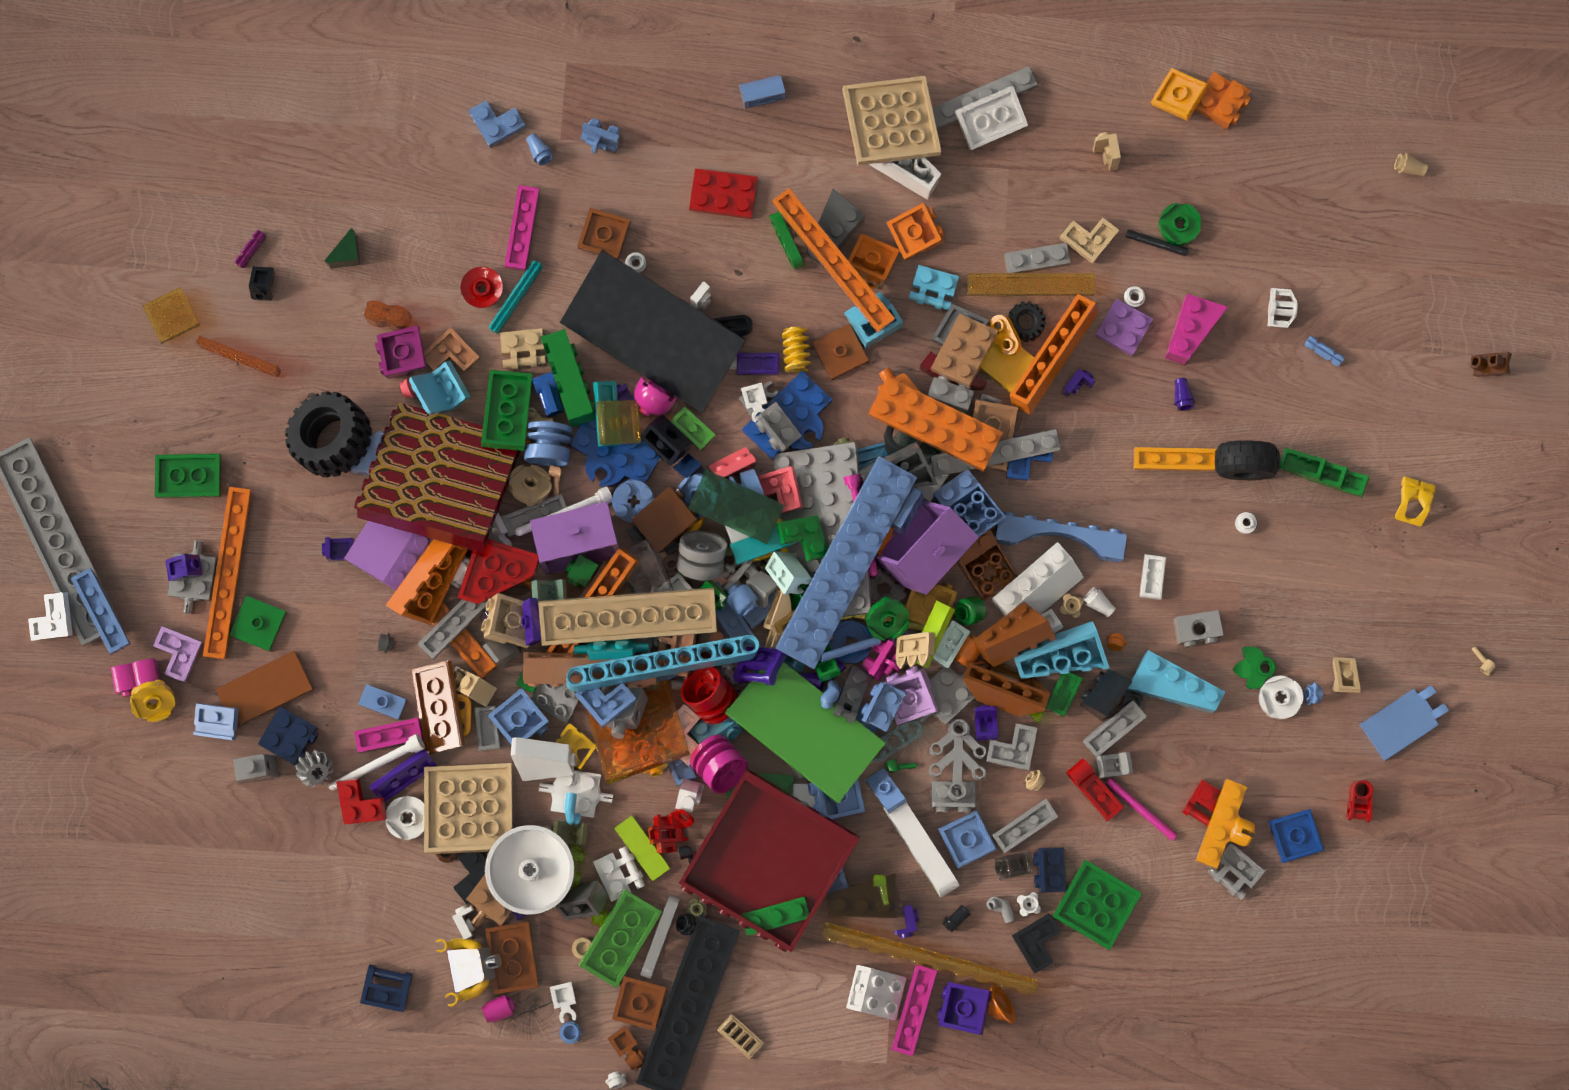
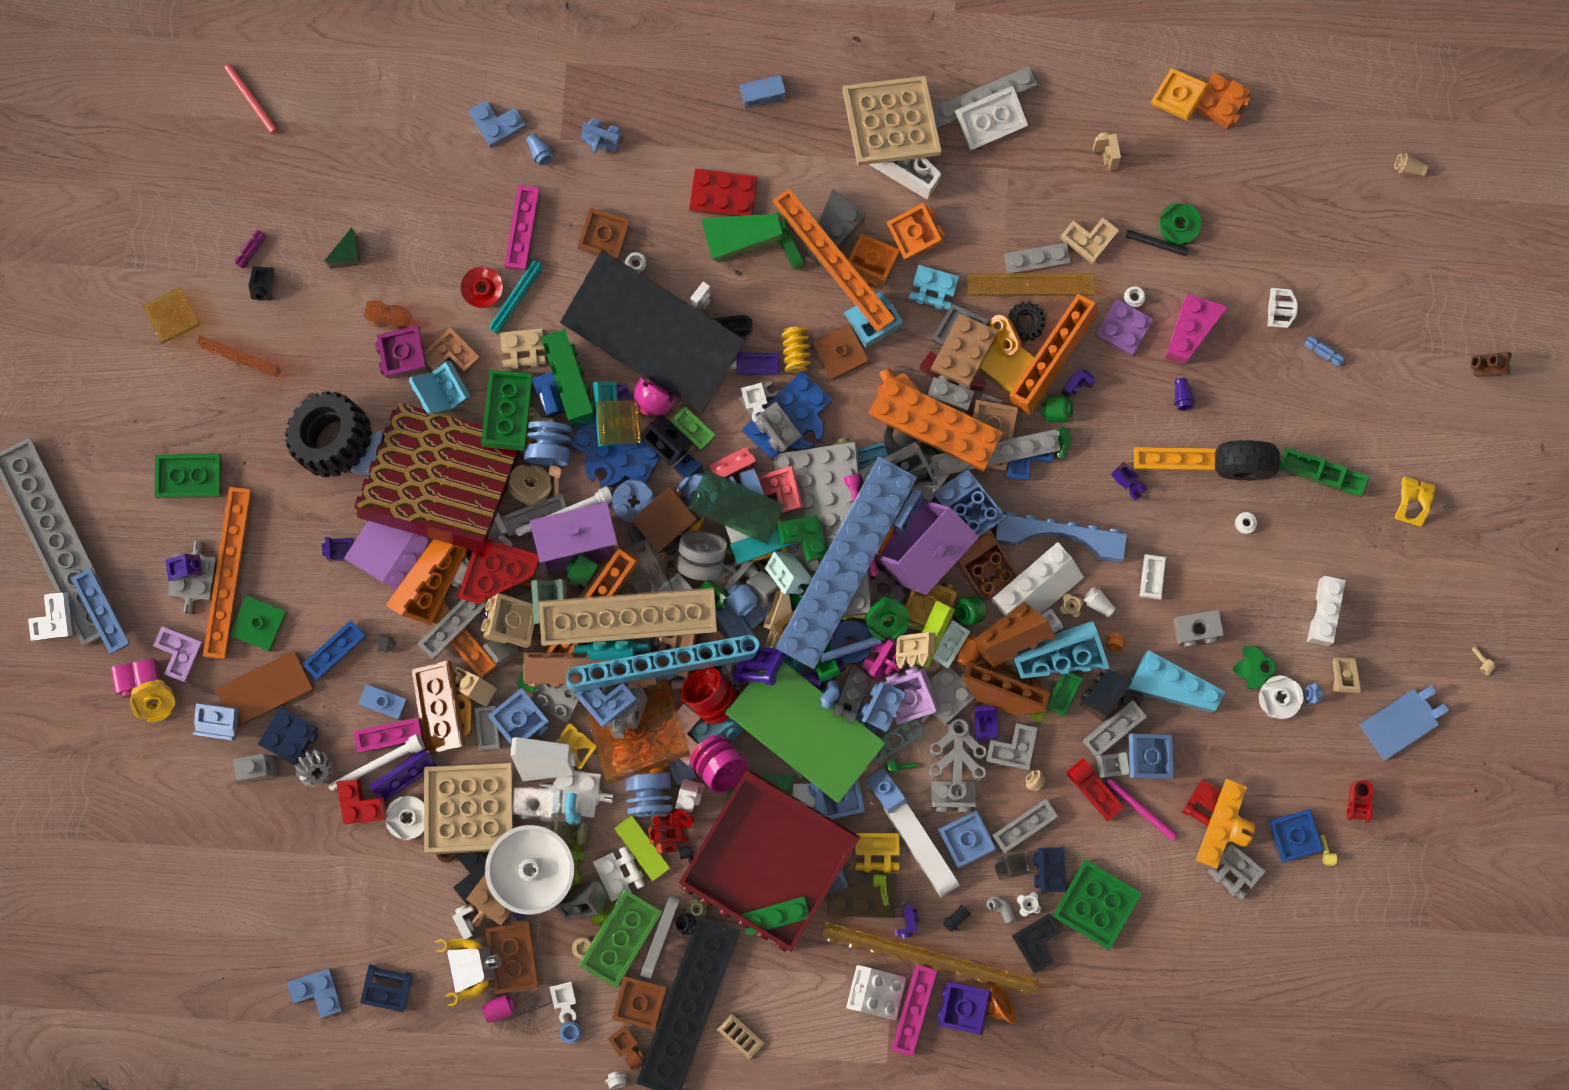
coral plate [400,378,416,399] -> none
dark purple plate [521,598,541,646] -> none
none -> coral bar [224,63,278,134]
none -> medium blue plate [287,969,343,1018]
none -> blue plate [303,620,366,680]
none -> clear brick [512,786,563,821]
none -> medium blue wheel [625,773,673,817]
none -> green slope [701,214,789,263]
none -> yellow plate [855,833,899,873]
none -> green head [1041,395,1073,423]
none -> green arm [1055,427,1072,459]
none -> dark purple plate [1111,462,1148,500]
none -> medium blue plate [1129,734,1175,780]
none -> white arch [1307,576,1346,646]
none -> light yellow hand [1320,835,1337,866]

